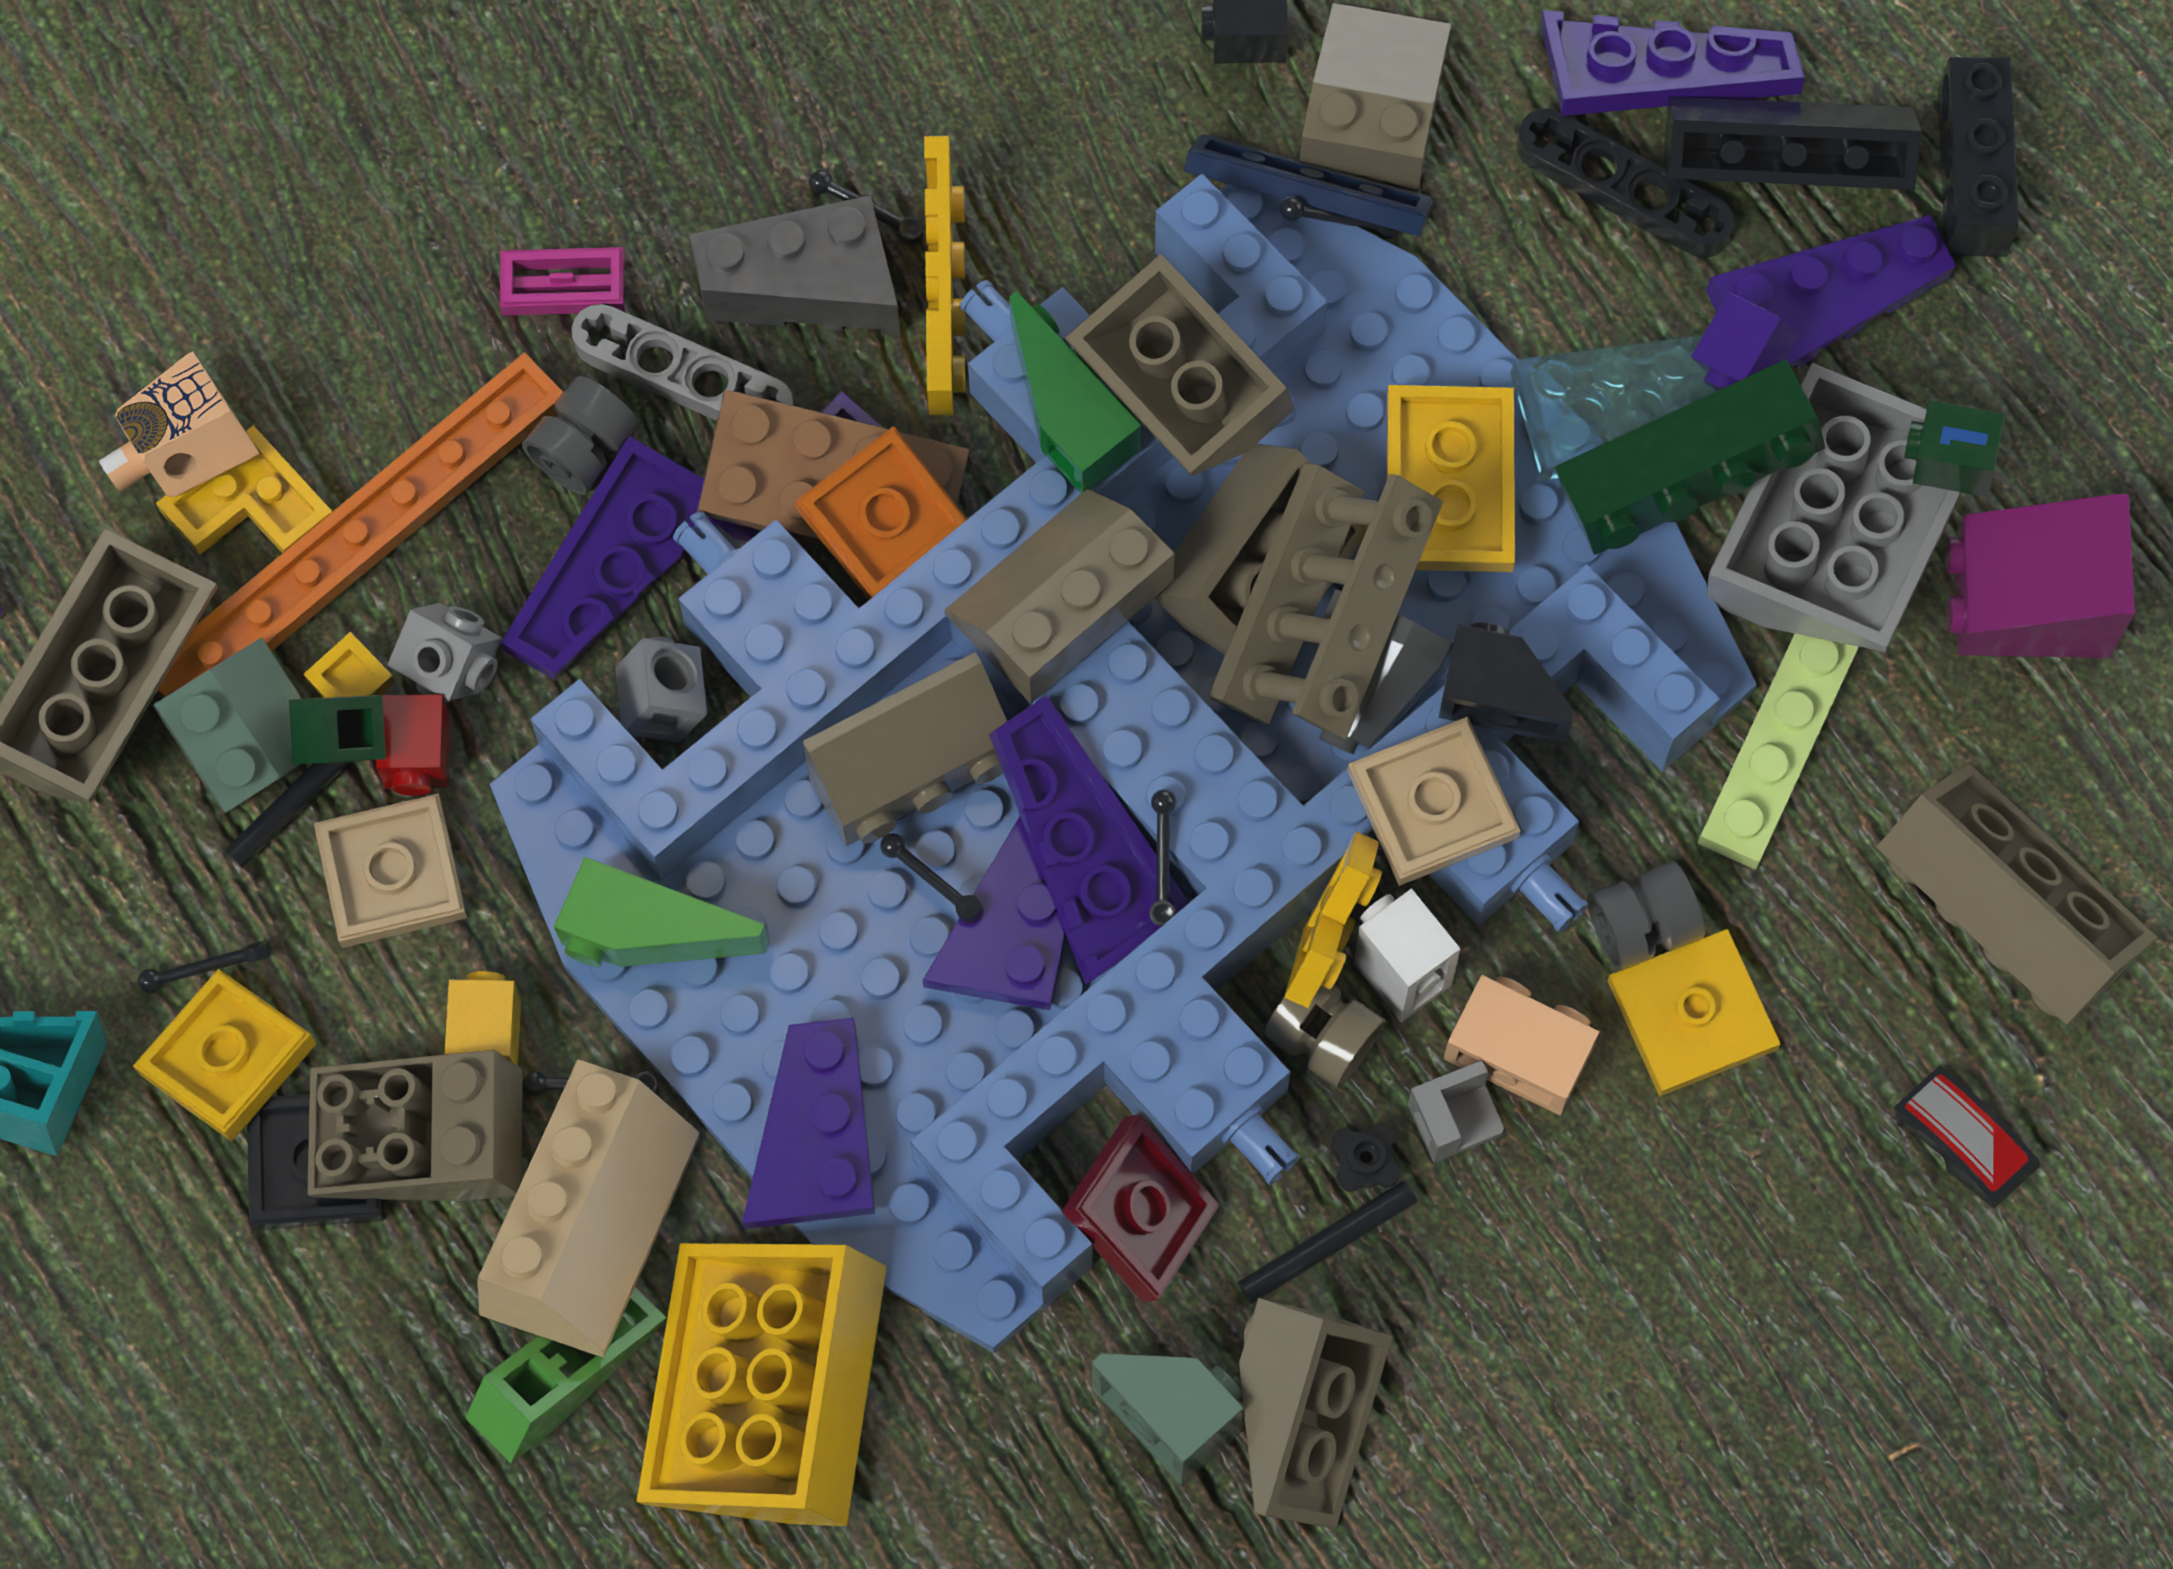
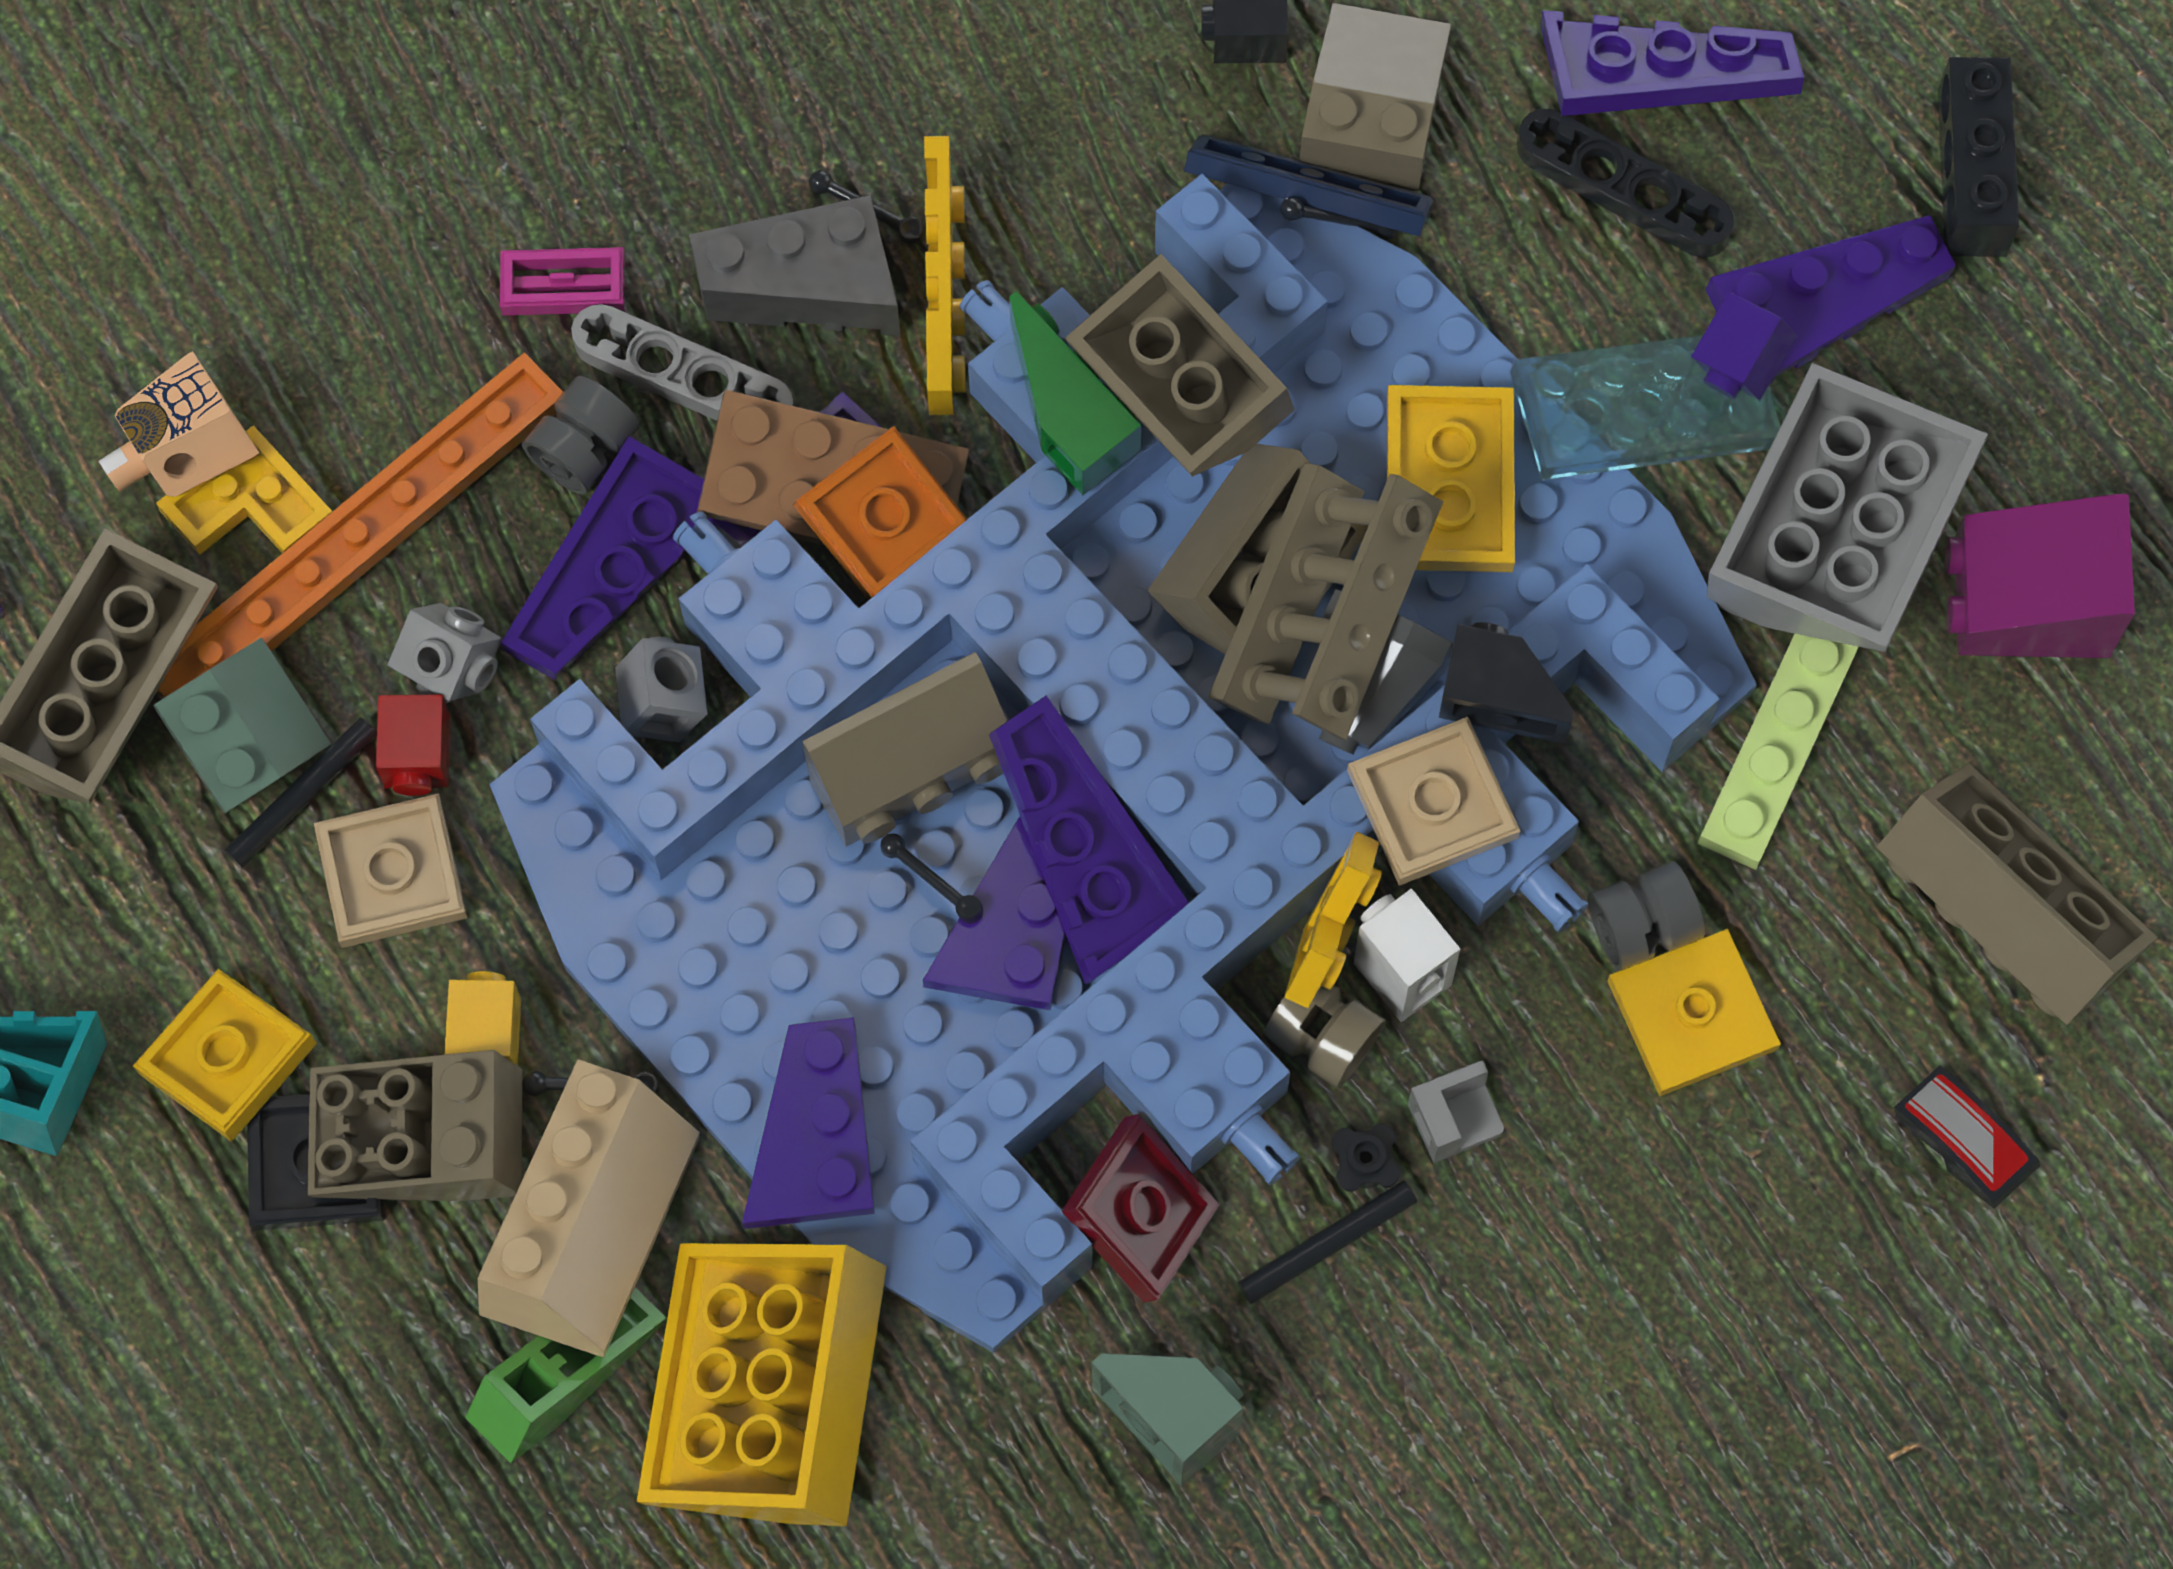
black hinge [137,941,271,993] -> none
dark green brick [289,695,386,764] -> none
yellow plate [303,632,396,698] -> none
bright green slope [554,857,770,967] -> none
dark tan slope [944,489,1175,703] -> none
black hinge [1149,789,1177,926] -> none
dark tan slope [1239,1298,1393,1529] -> none
light nougat brick [1444,975,1600,1116] -> none
dark green brick [1554,359,1826,555] -> none
black brick [1663,96,1922,190] -> none
dark green brick [1904,400,2005,497] -> none

